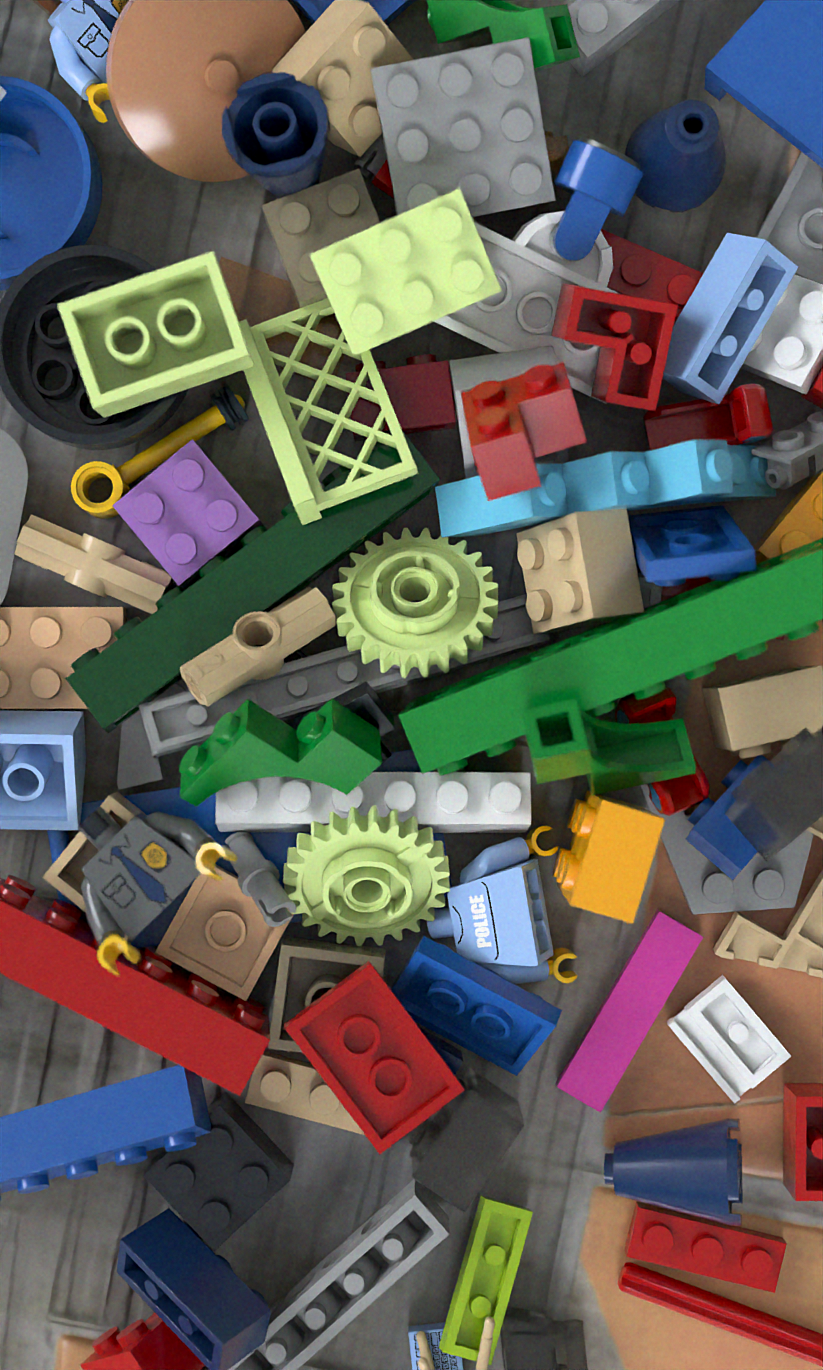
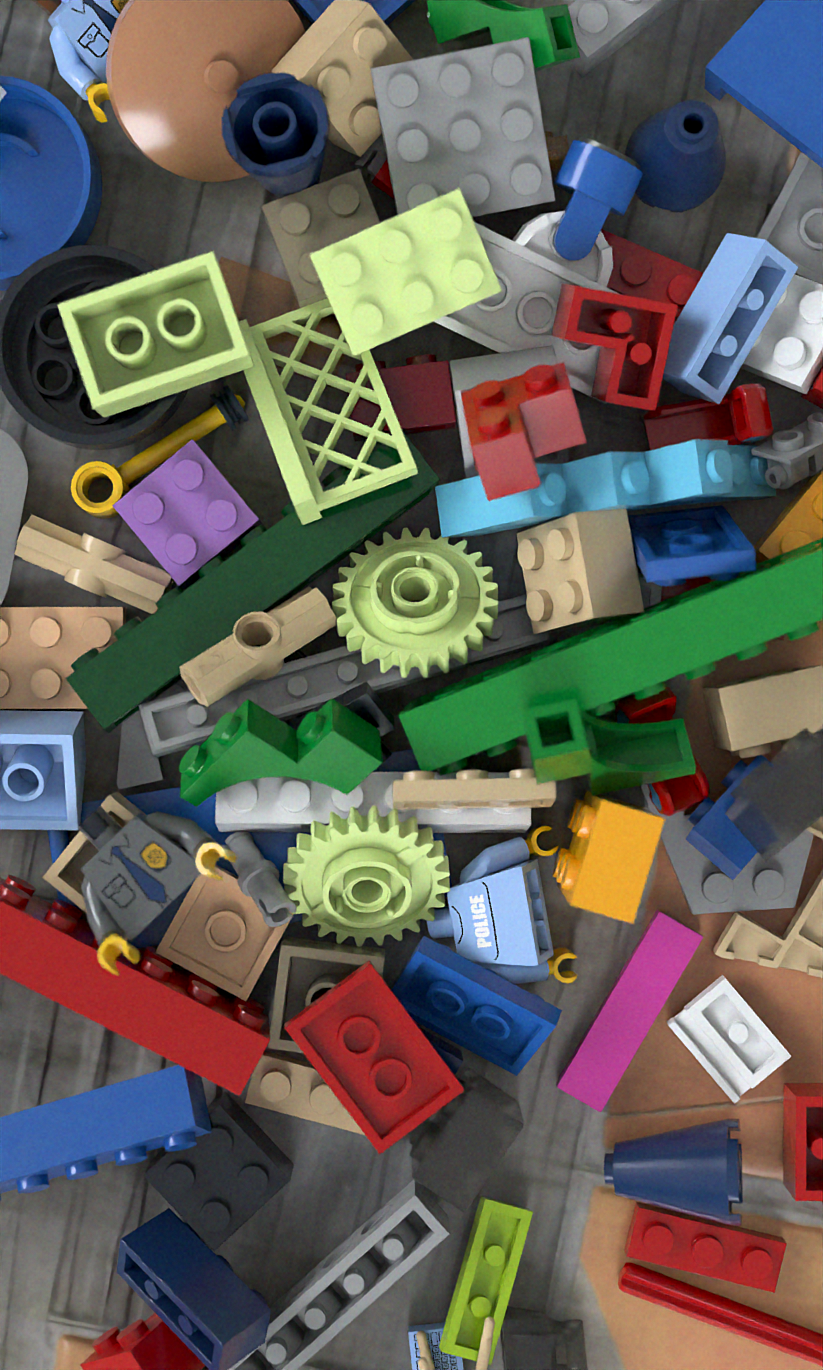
none -> tan plate [392,769,556,810]

